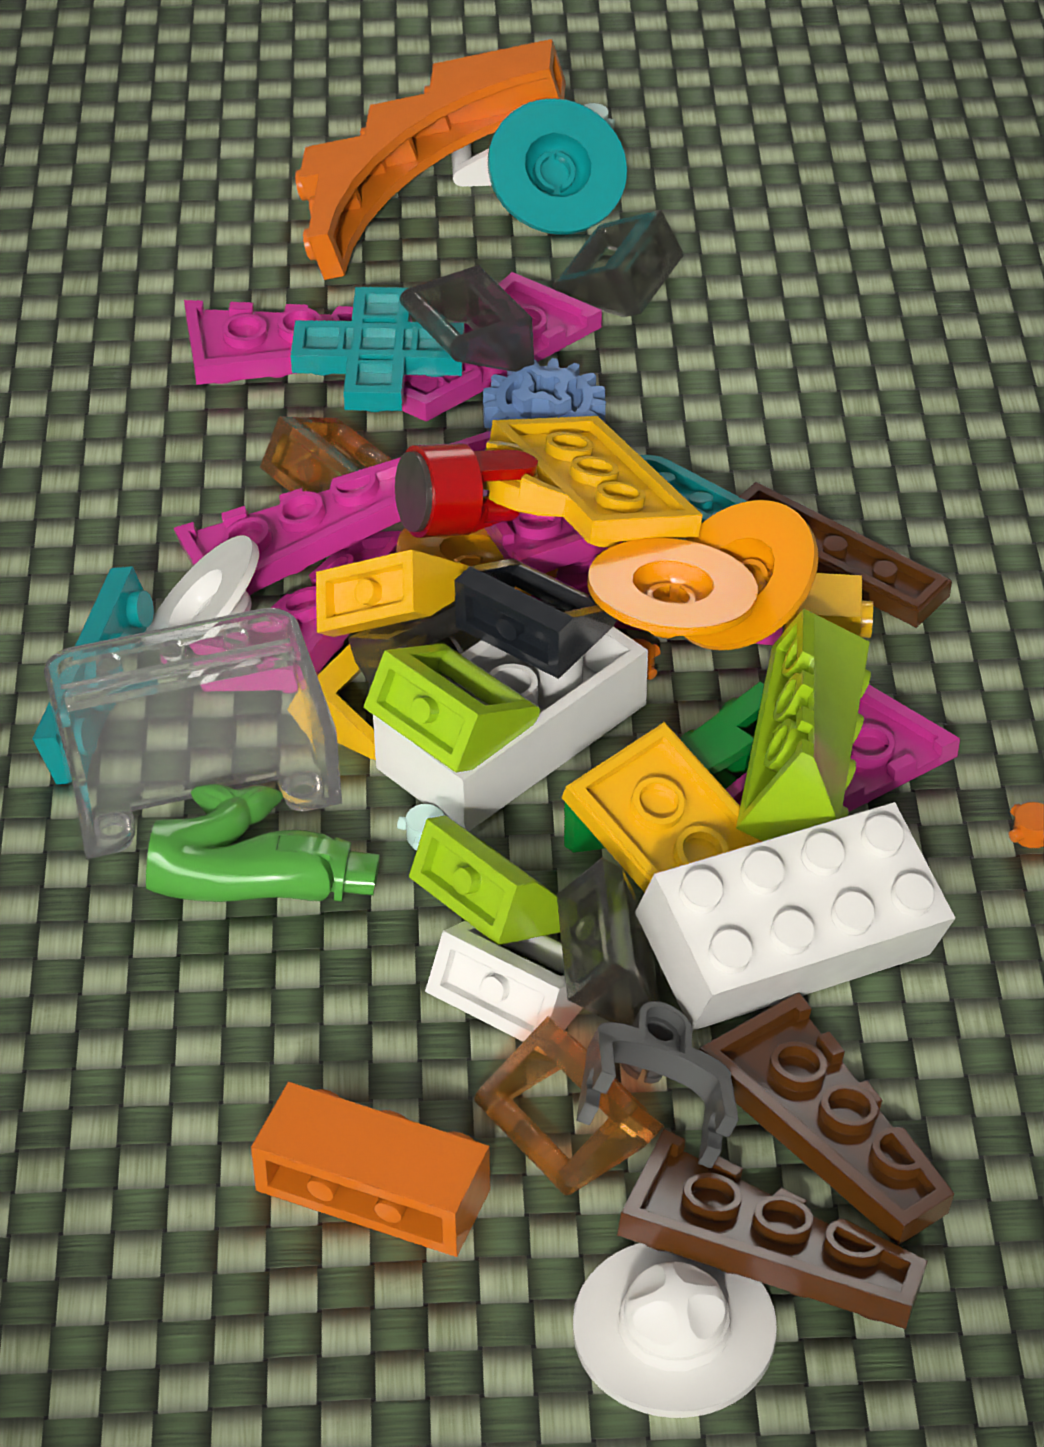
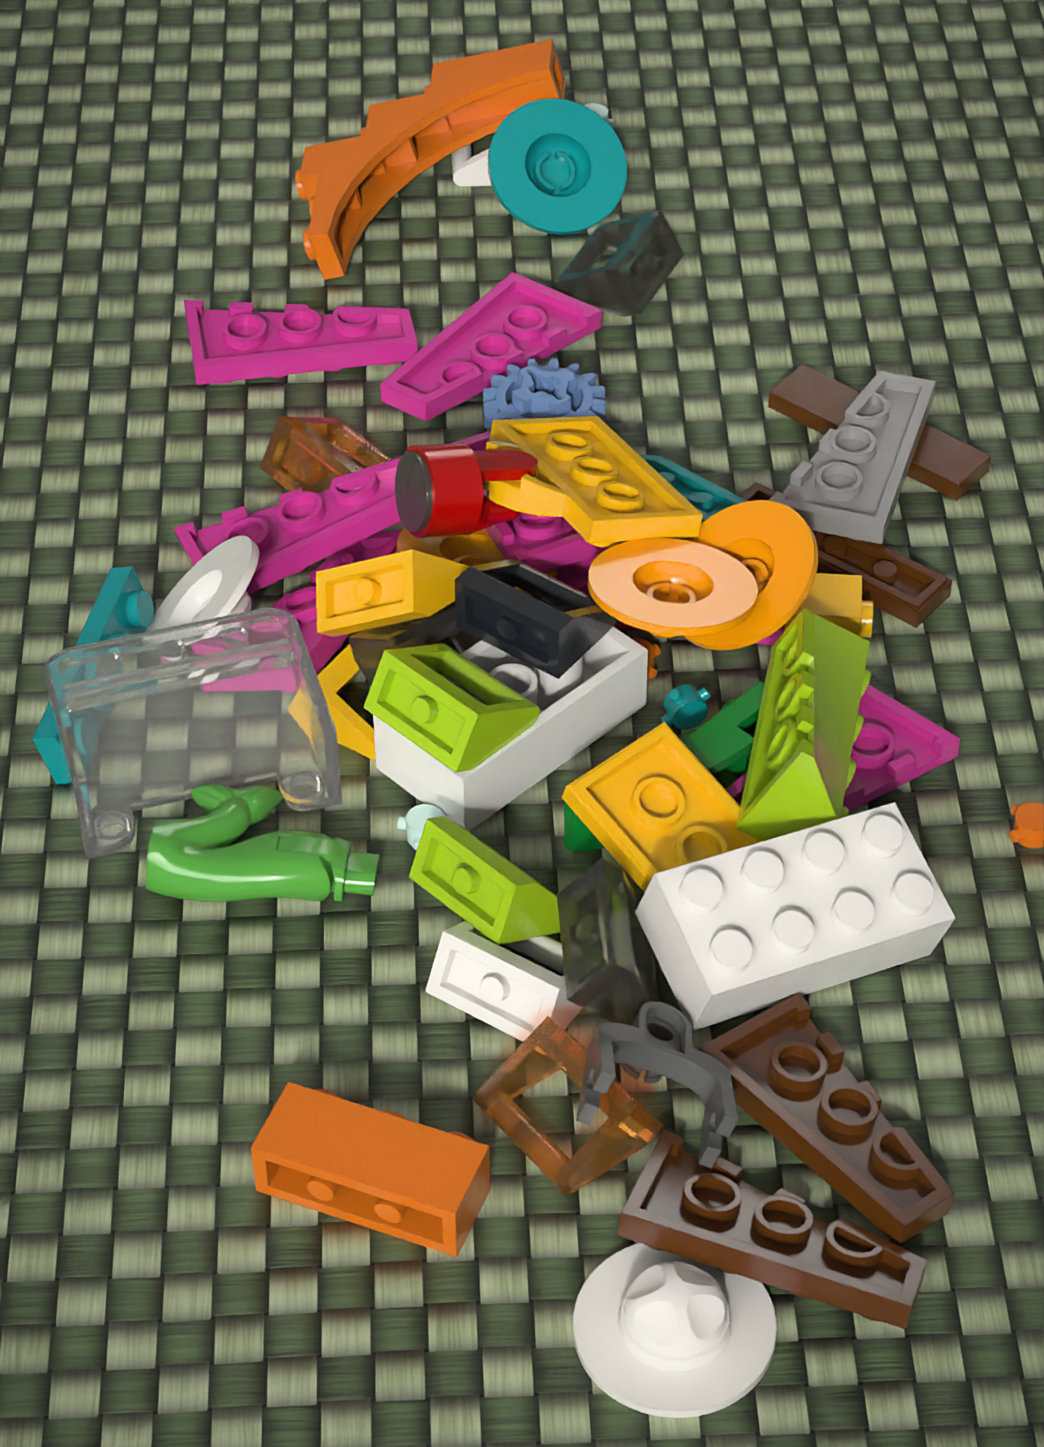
teal plate [291,287,465,412] -> none
clear smoke tile [400,265,534,372] -> none
none -> teal piece [660,685,711,730]
none -> reddish brown tile [768,364,991,500]
none -> light grey wing [769,371,936,544]

